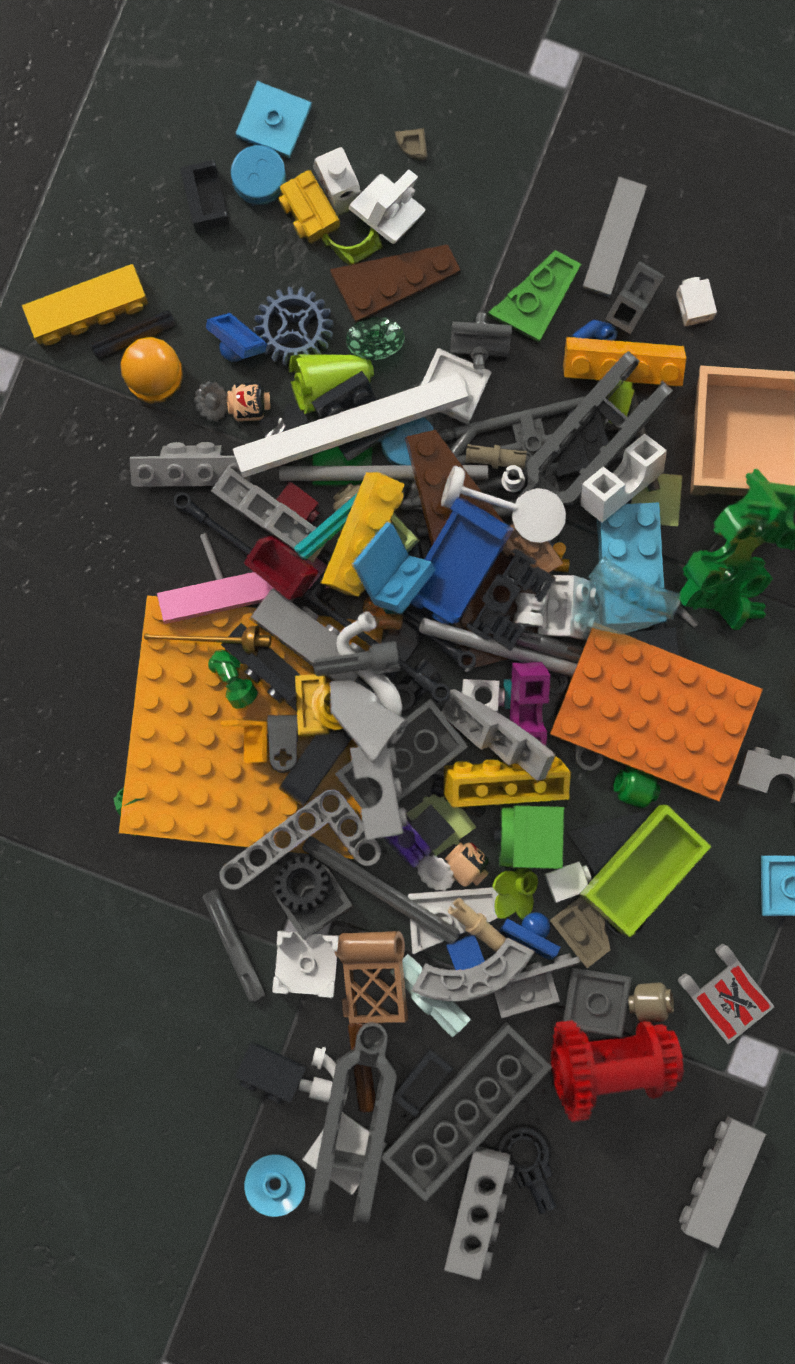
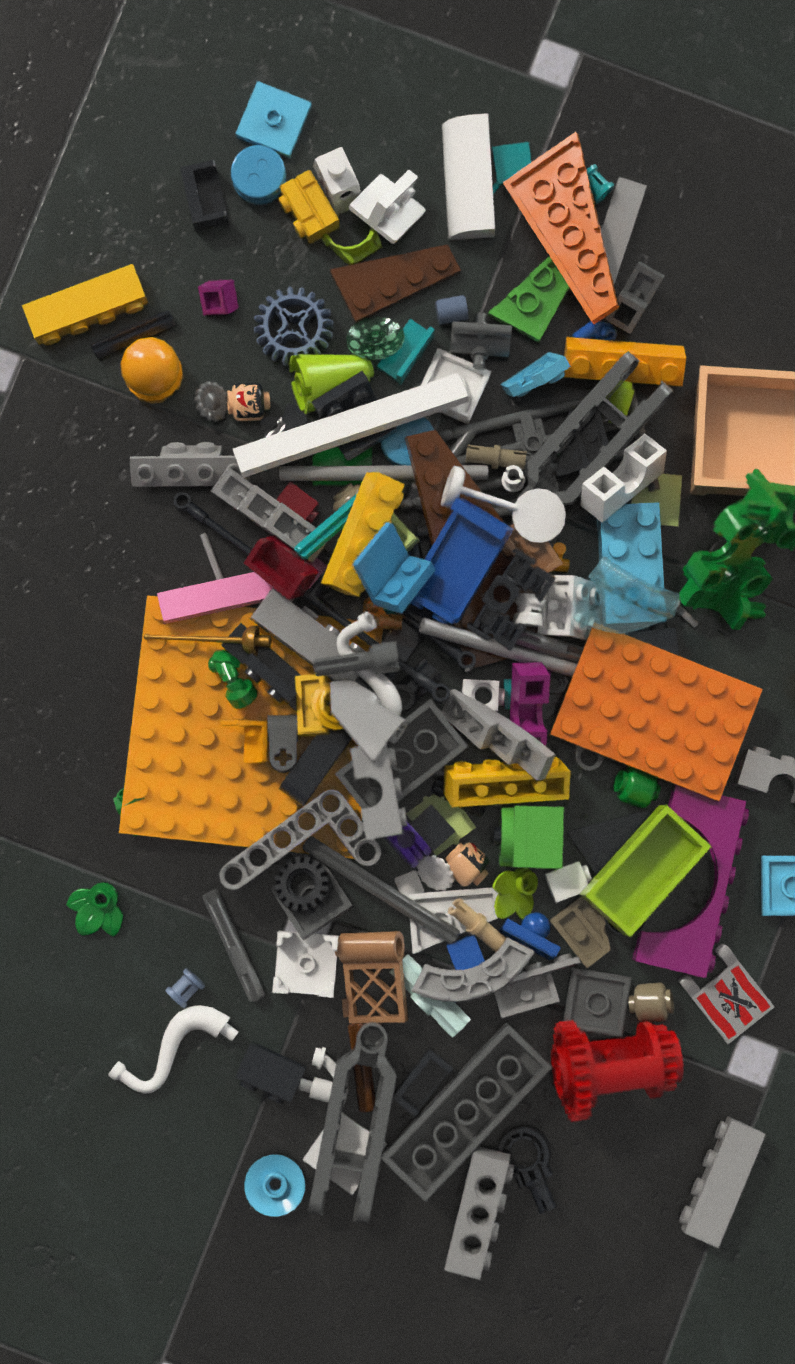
blue tile [206,313,267,362] -> none
dark tan tile [395,129,427,160] -> none
white brick [676,277,717,326] -> none
none -> green plate [66,882,123,937]
none -> white animal [108,1005,239,1094]
none -> sand blue bush [165,968,205,1008]
none -> magenta slope [198,280,238,315]
none -> teal panel [377,319,435,385]
none -> white sticker [395,870,424,897]
none -> sand blue brick [435,295,469,325]
none -> white brick [442,114,495,240]
none -> teal piece [492,142,532,195]
none -> medium azure plate [501,352,571,397]
none -> orange wing [503,132,619,325]
none -> teal bush [587,164,615,204]
none -> magenta arch [632,785,749,978]

